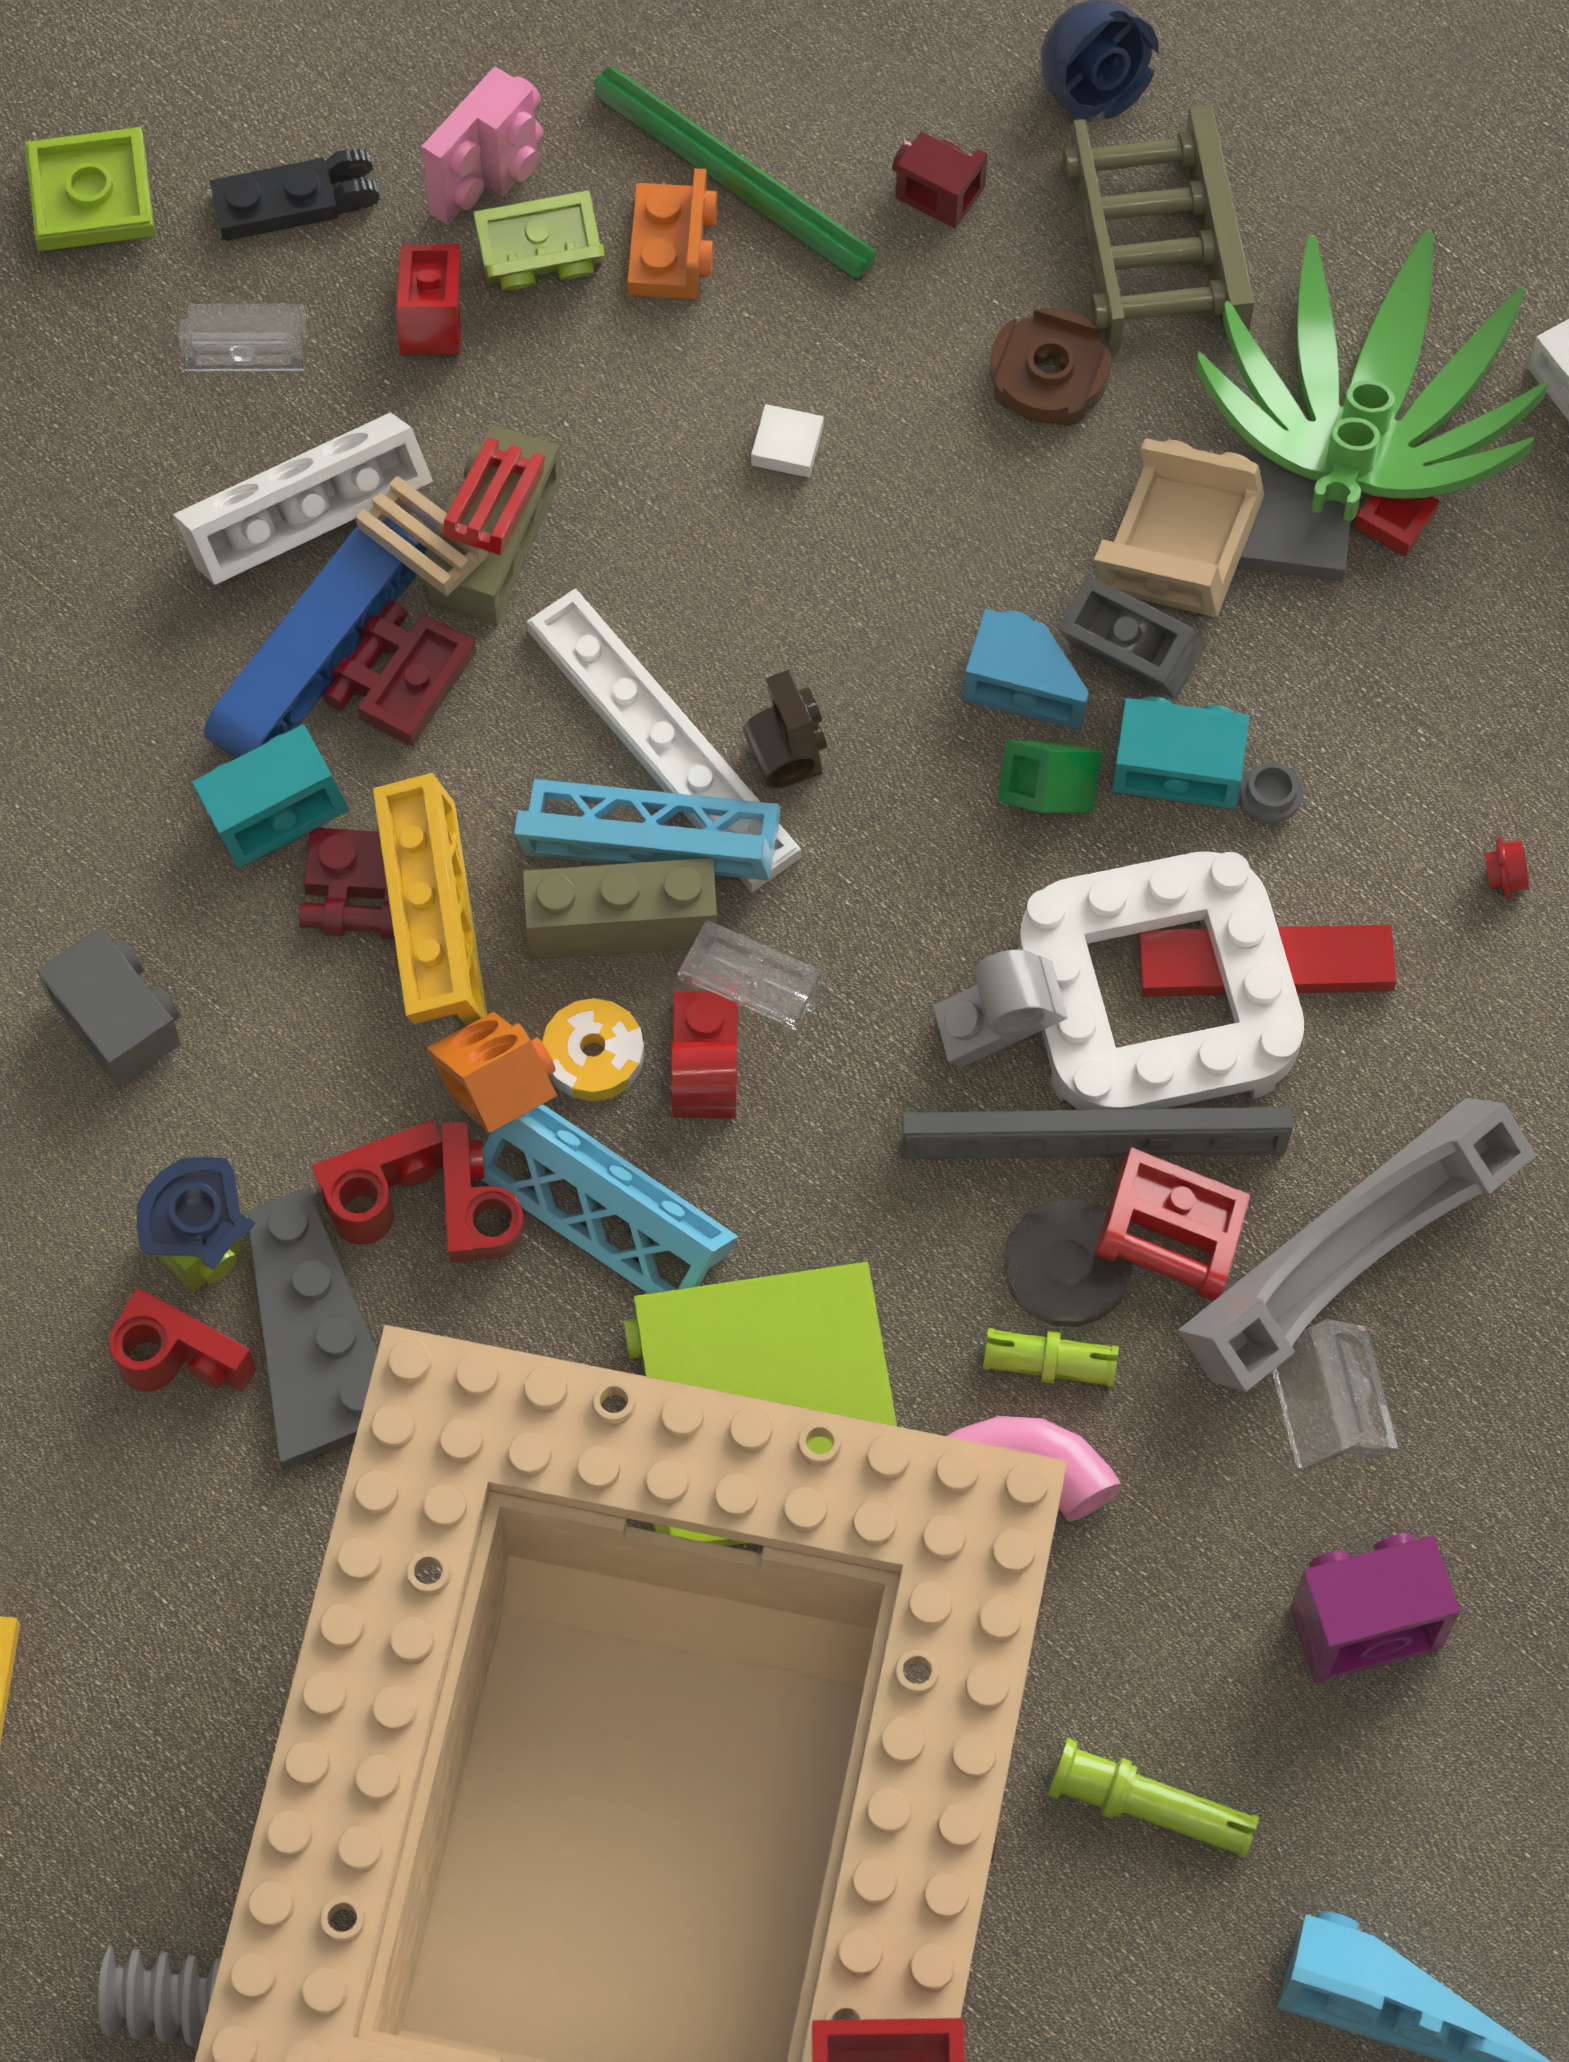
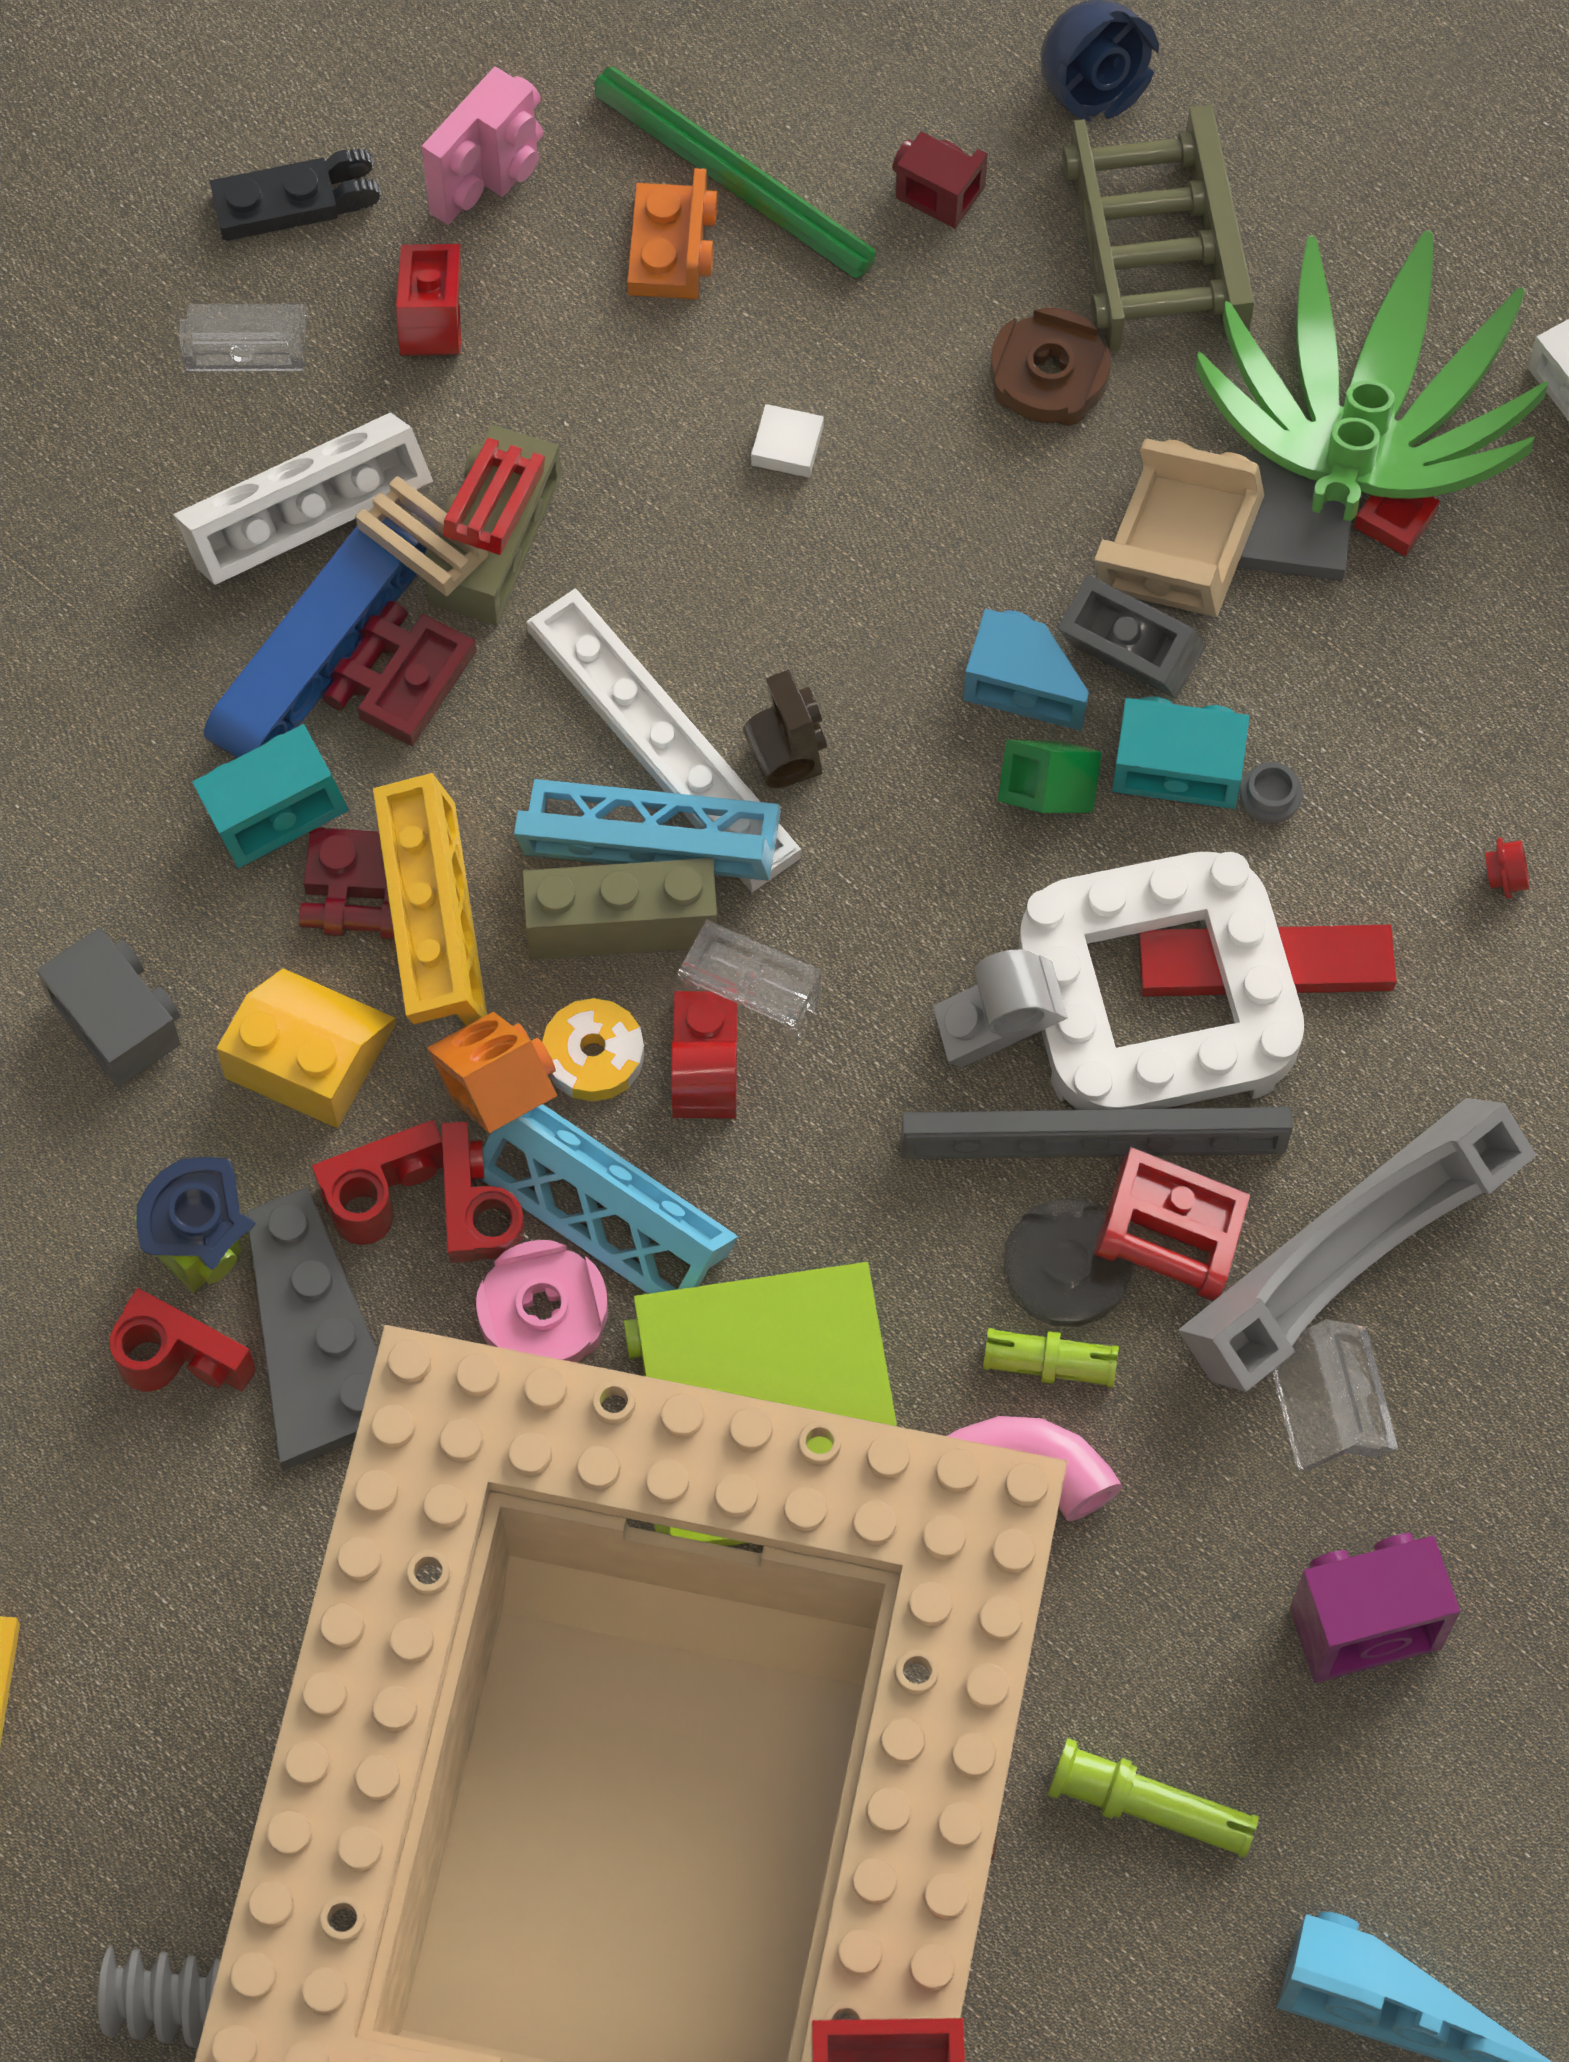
lime plate [25,127,156,252] -> none
lime bracket [473,190,605,291] -> none
none -> yellow slope [216,968,396,1129]
none -> bright pink plate [476,1240,608,1363]

